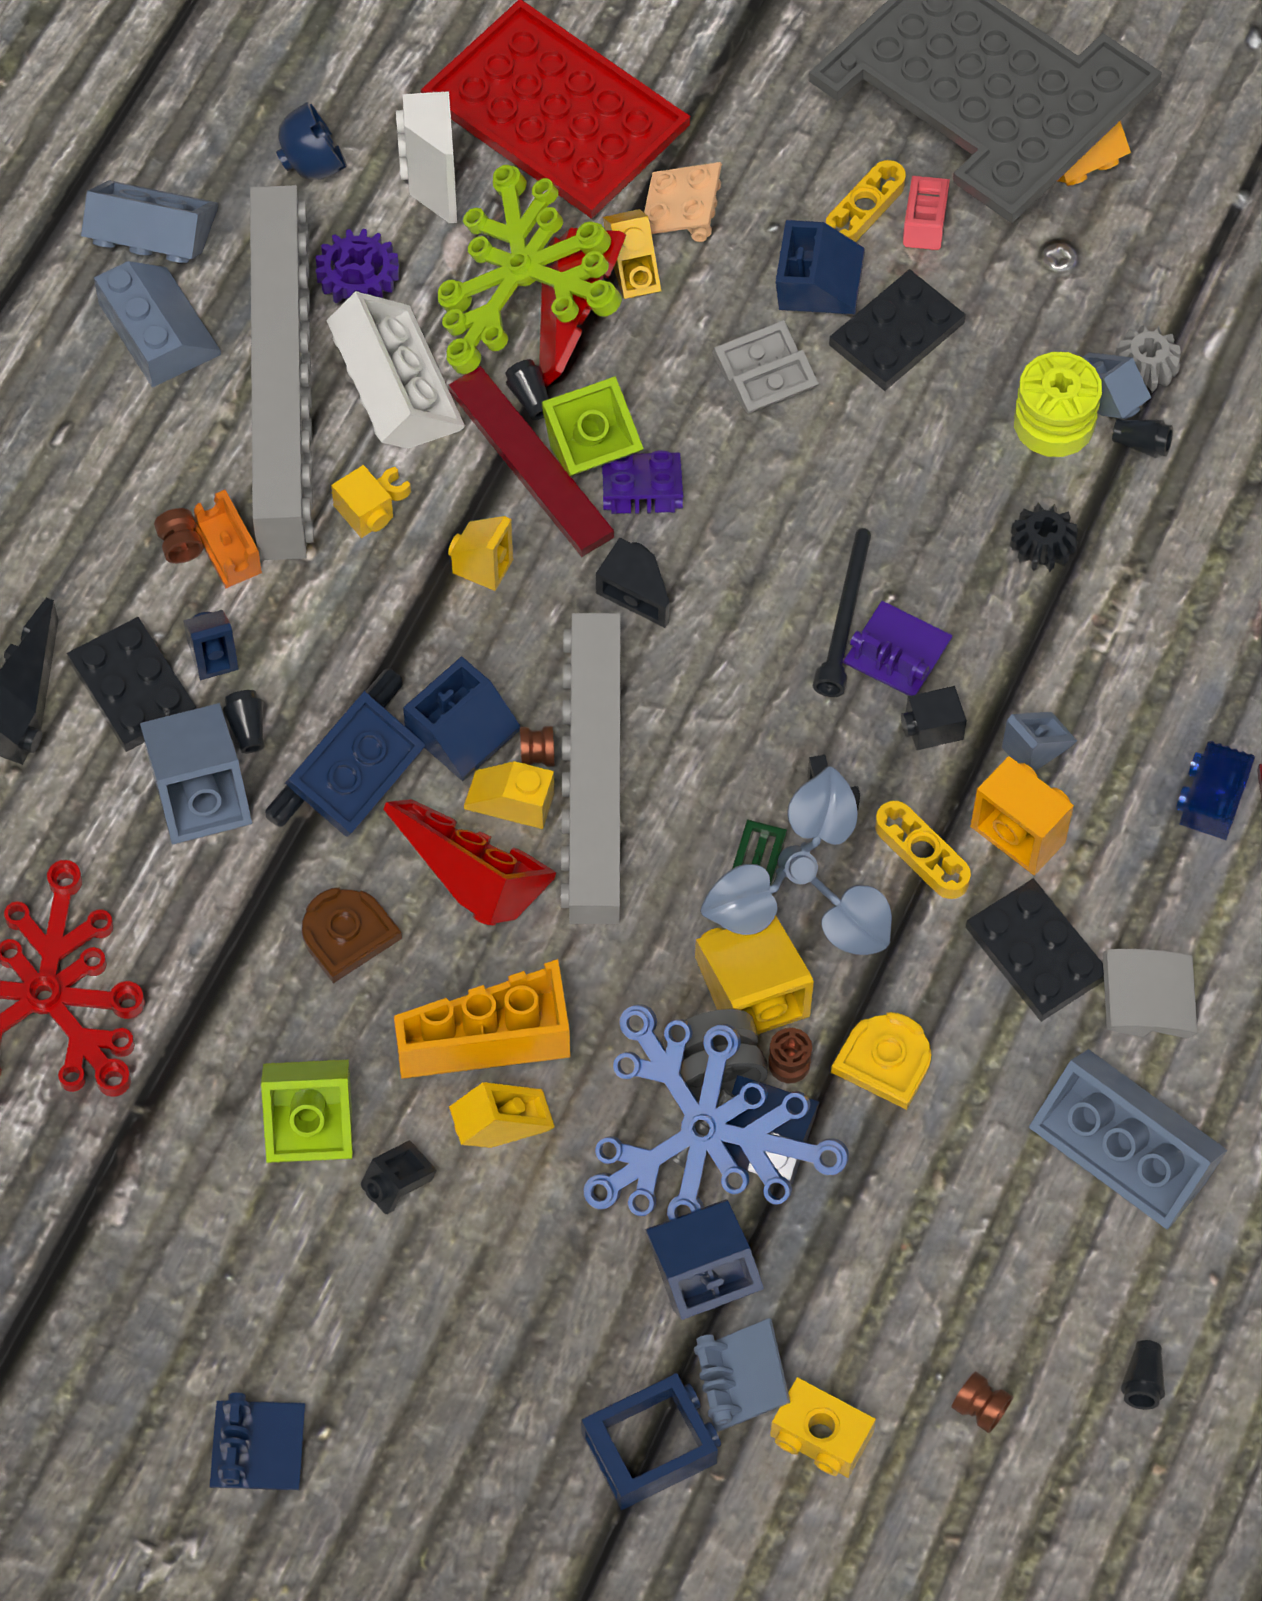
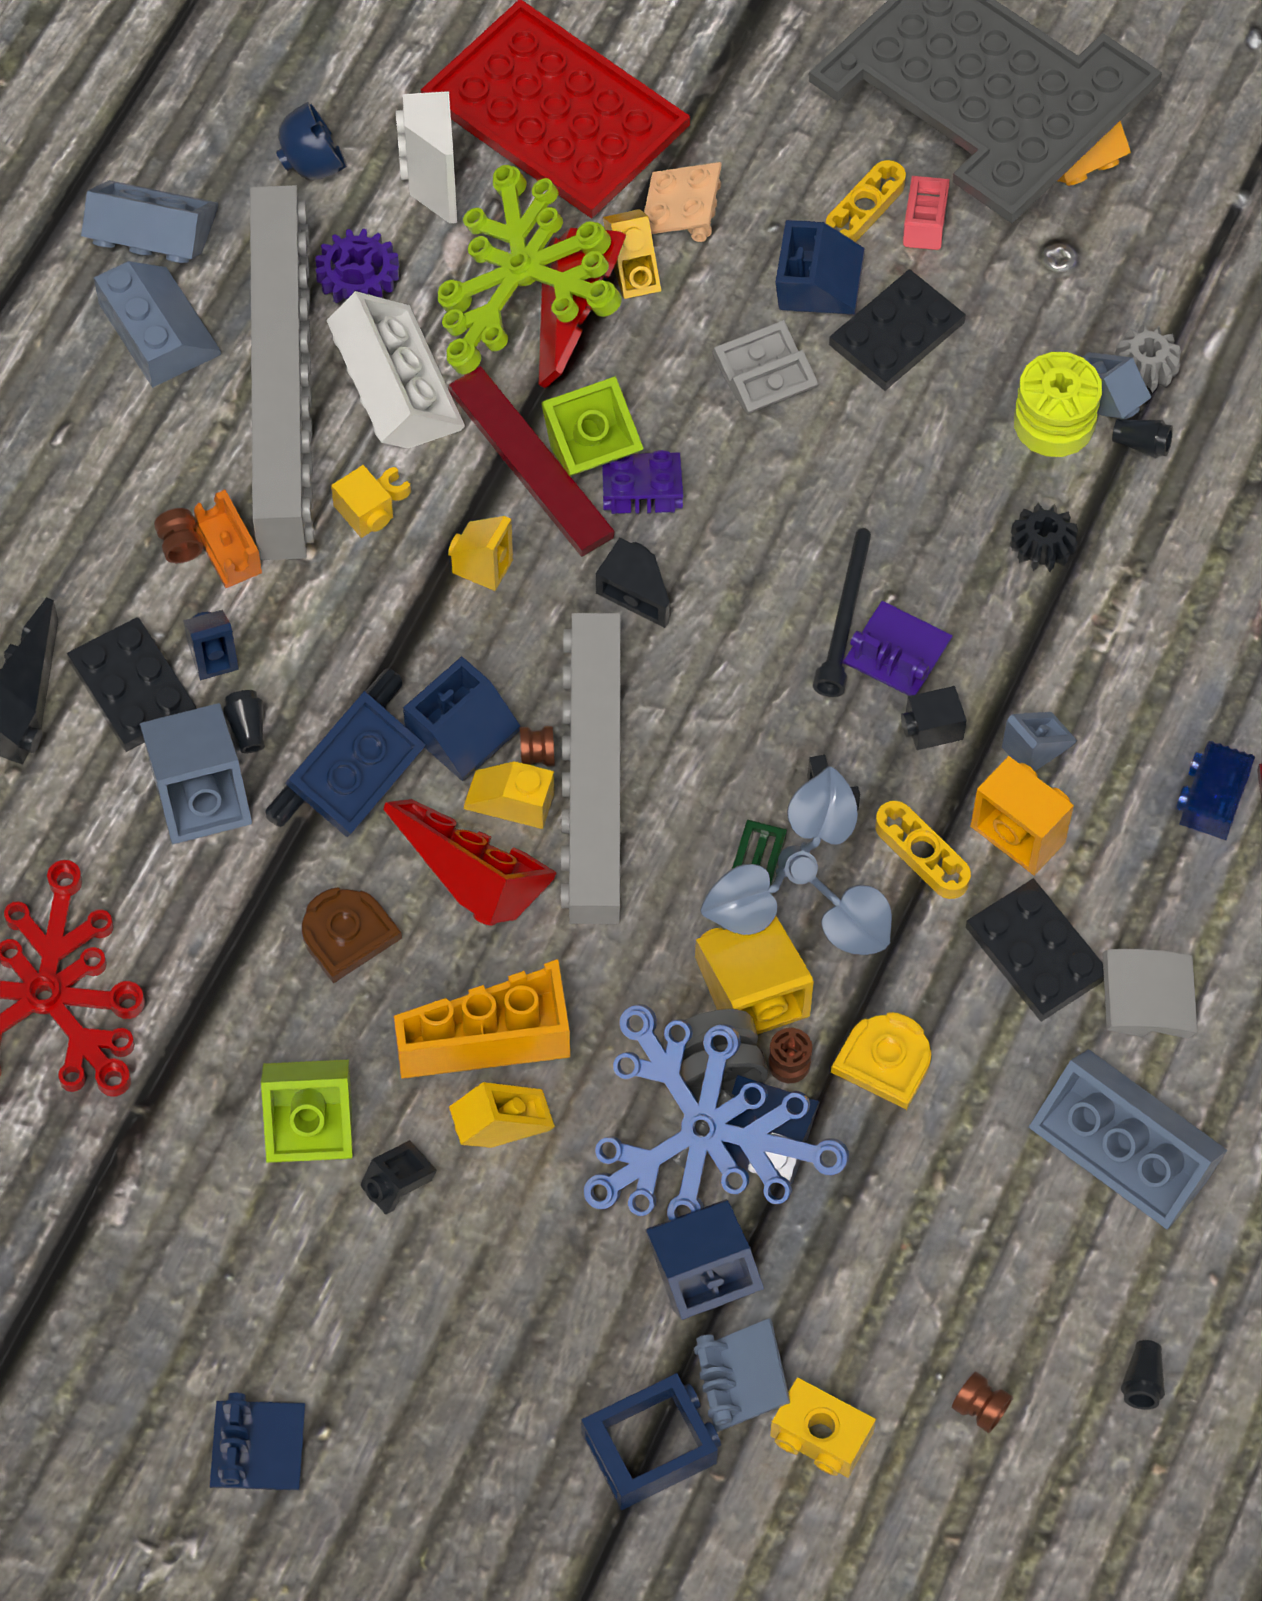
black cone [505,359,548,420] -> none

